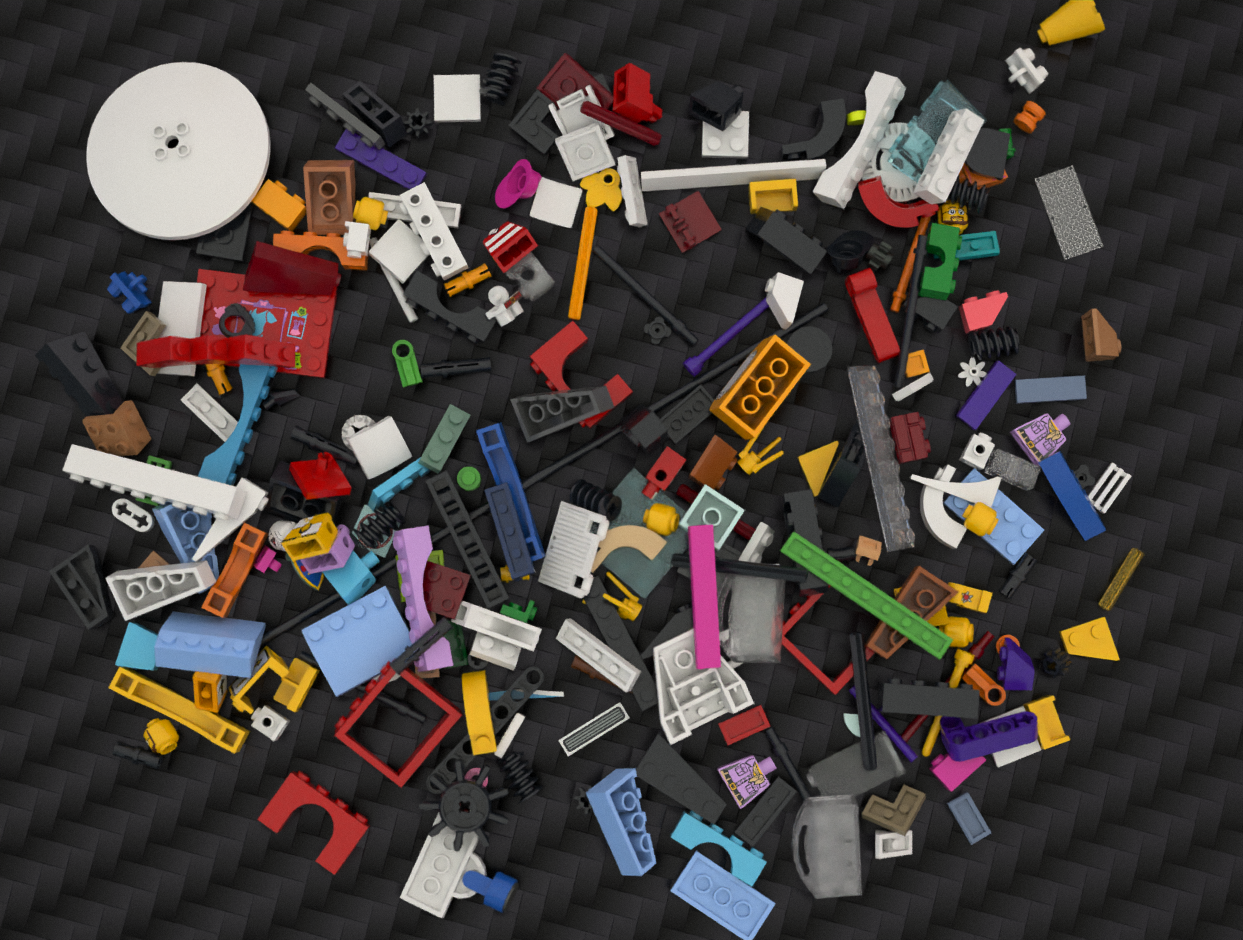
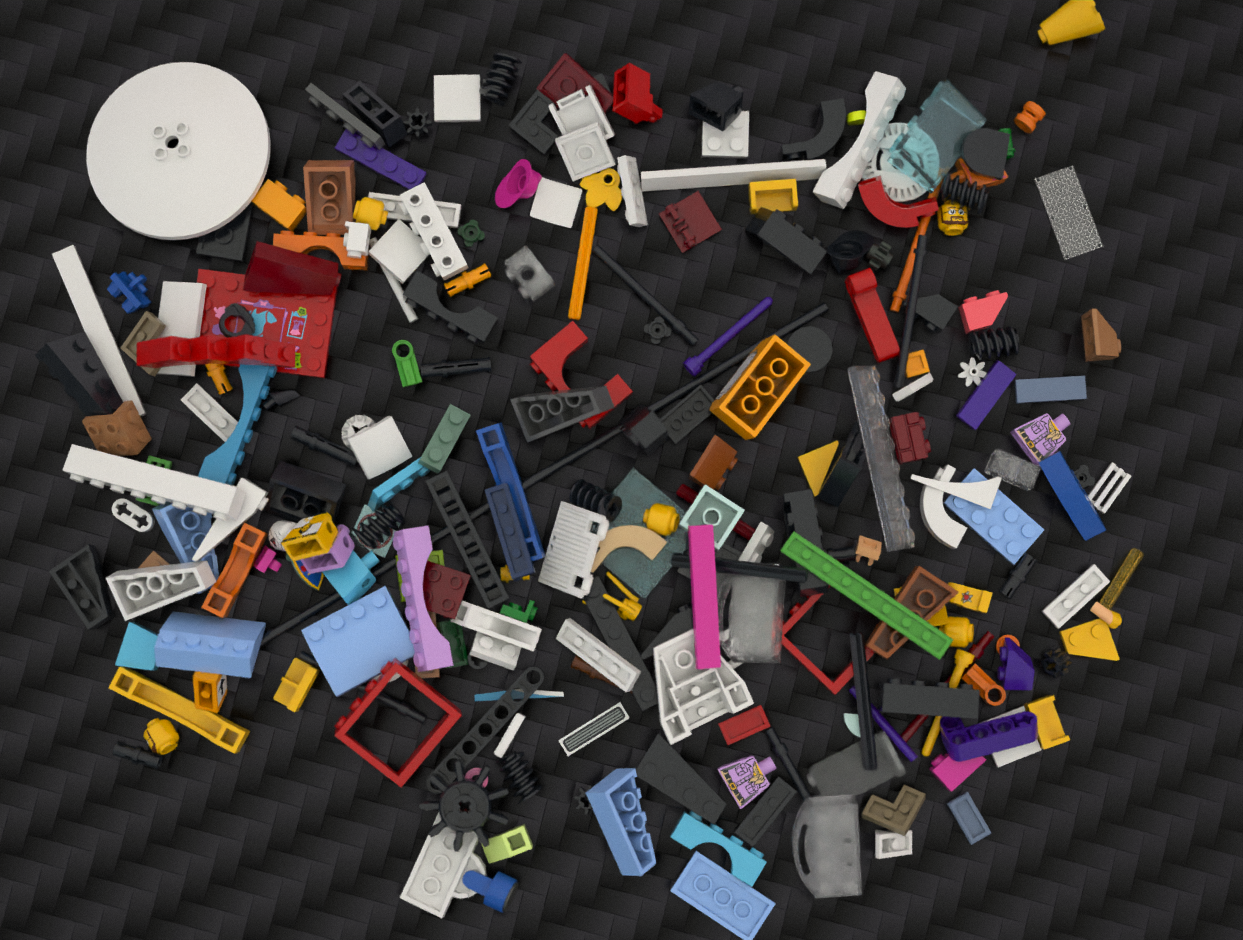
yellow panel [228,645,289,714] -> none
white brick [251,705,291,741] -> none
red arch [257,771,370,875] -> none
red tile [289,452,351,500] -> none
black pin [389,616,453,675] -> none
bright green wheel [457,467,481,491] -> none
yellow arch [462,670,497,755] -> none
red torso [483,222,538,273] -> none
white hips [485,286,524,327] -> none
dark red axle [580,101,662,145] -> none
red torso [641,446,686,500] -> none
yellow plant [737,425,784,475] -> none
white slope [765,272,804,330] -> none
white brick [913,108,984,204] -> none
green arch [918,223,962,300] -> none
teal hinge [934,231,1000,260] -> none
white brick [959,433,995,471] -> none
yellow head [962,502,999,536] -> none
white hips [1005,48,1048,94] -> none
none -> white tile [52,245,146,417]
none -> dark green plate [457,220,485,247]
none -> yellowish green slope [482,824,533,864]
none -> white plate [1041,564,1110,629]
none -> light nougat arm [1090,602,1122,629]

